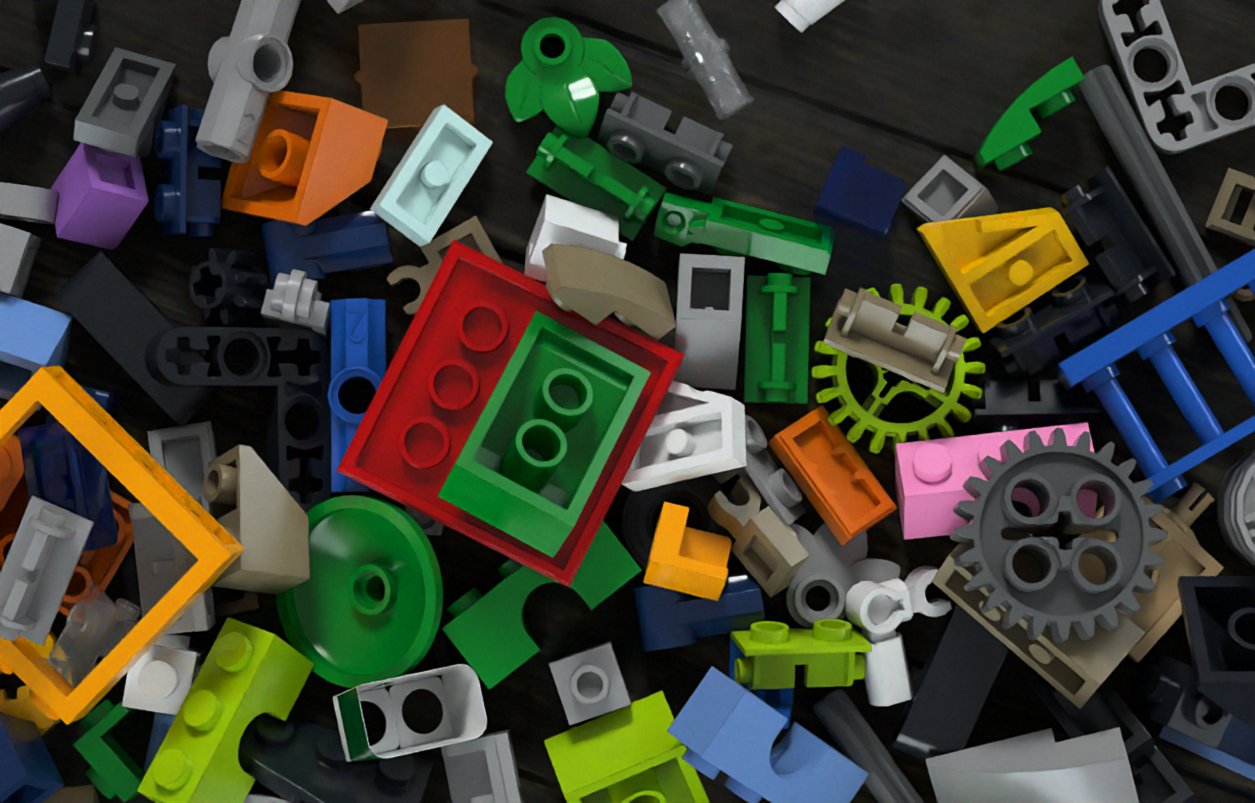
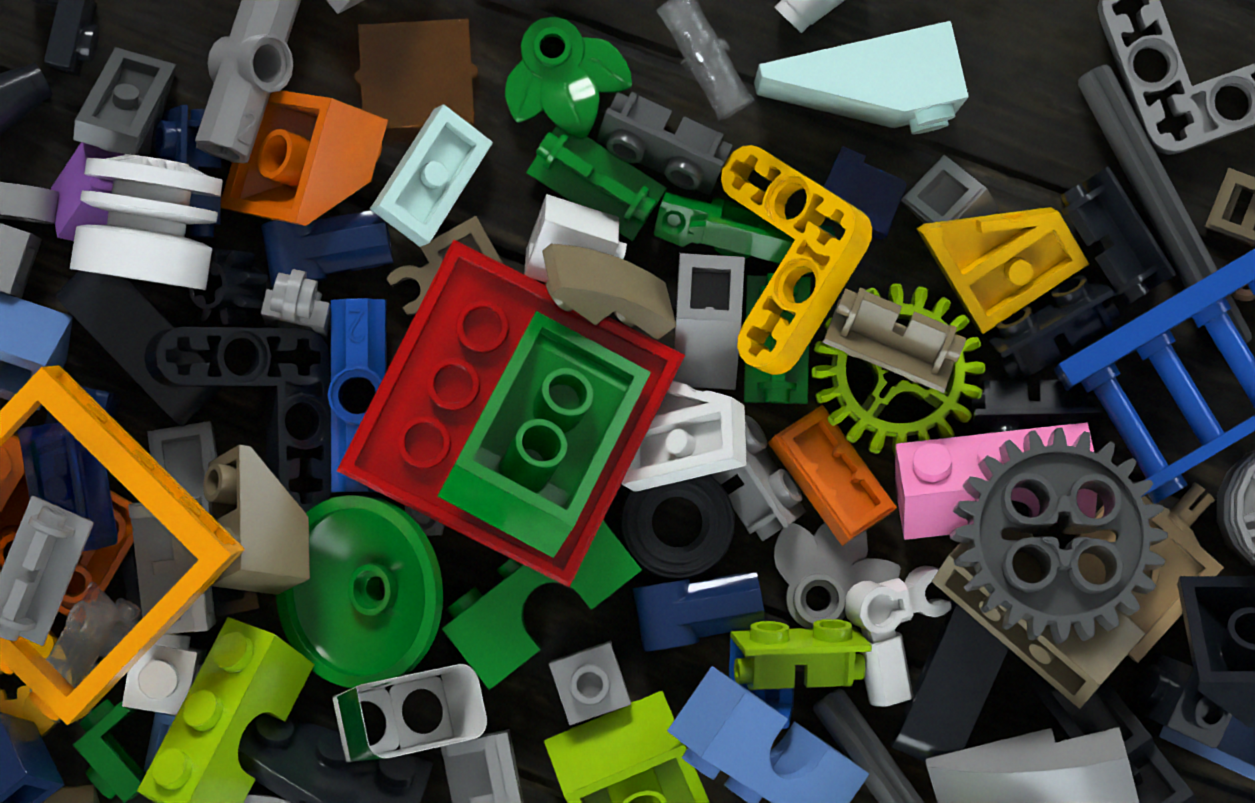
light orange panel [643,502,732,601] -> none
dark tan plate [707,476,810,597] -> none
green slope [973,57,1085,172] -> none
none -> white wheel [70,154,223,290]
none -> yellow beam [721,145,872,375]
none -> light aqua slope [754,21,969,134]

